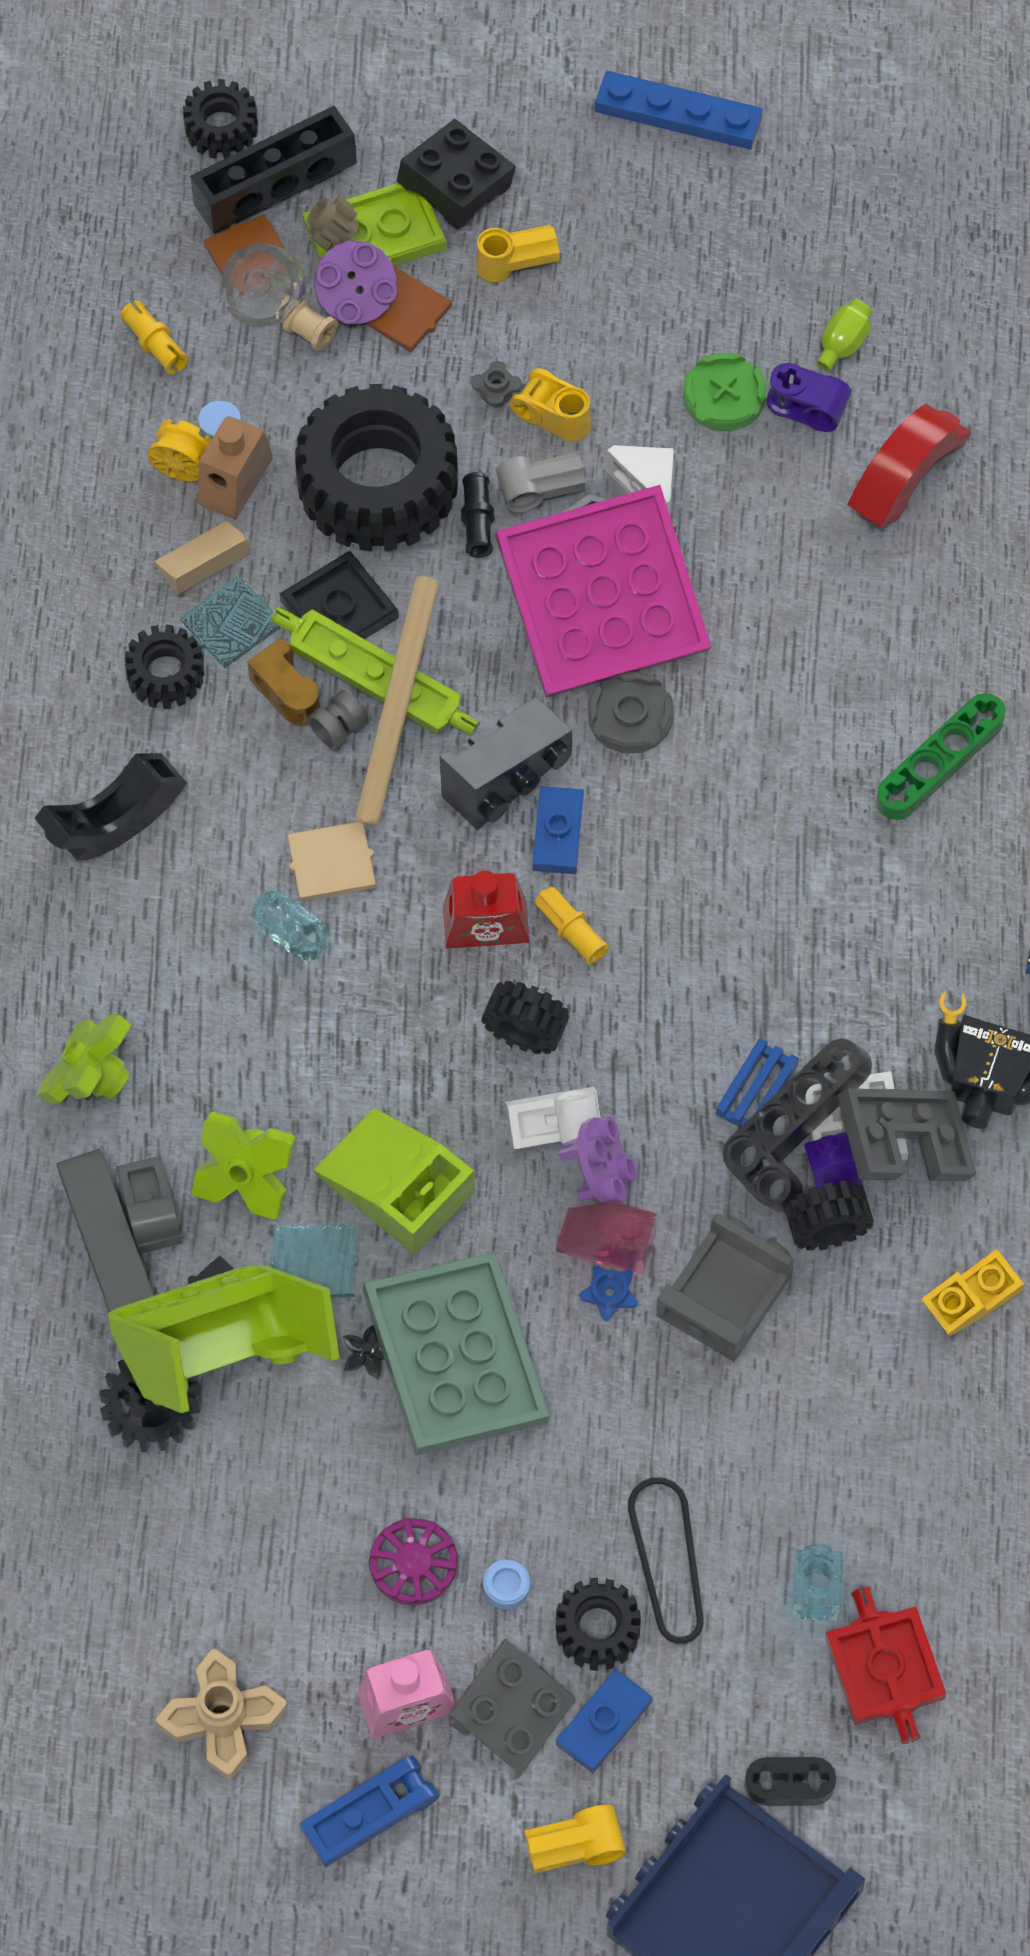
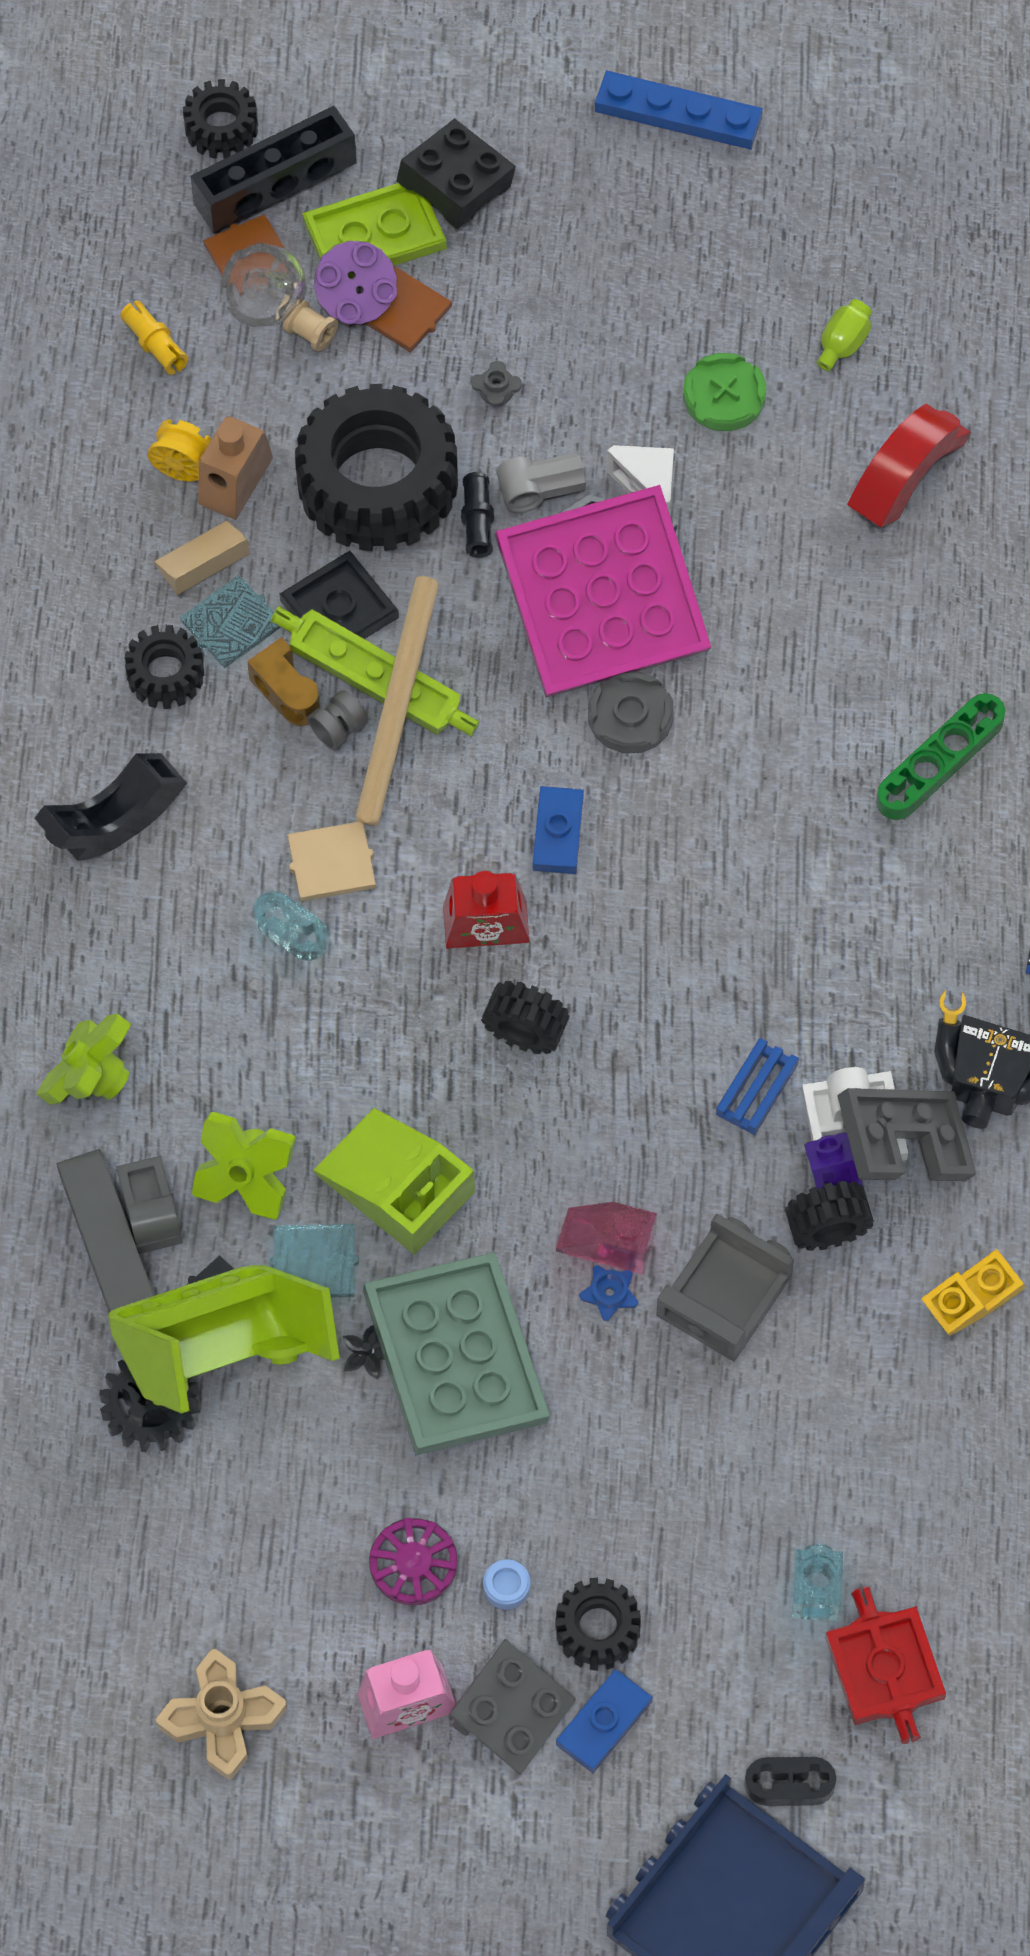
light blue tile [198,401,241,439] -> none
blue plate [299,1755,440,1868] -> none
dark tan gear [307,195,359,250] -> none
wedge [440,697,572,831] -> none
yellow piece [476,225,560,282] -> none
white plate [505,1086,600,1149] -> none
yellow piece [509,368,592,441] -> none
yellow piece [524,1805,626,1874] -> none
yellow axle [535,887,609,965] -> none
medium lavender plate [558,1116,637,1207] -> none
black piece [628,1477,704,1644] -> none
black beam [722,1038,872,1213] -> none
dark purple piece [766,363,851,432] -> none

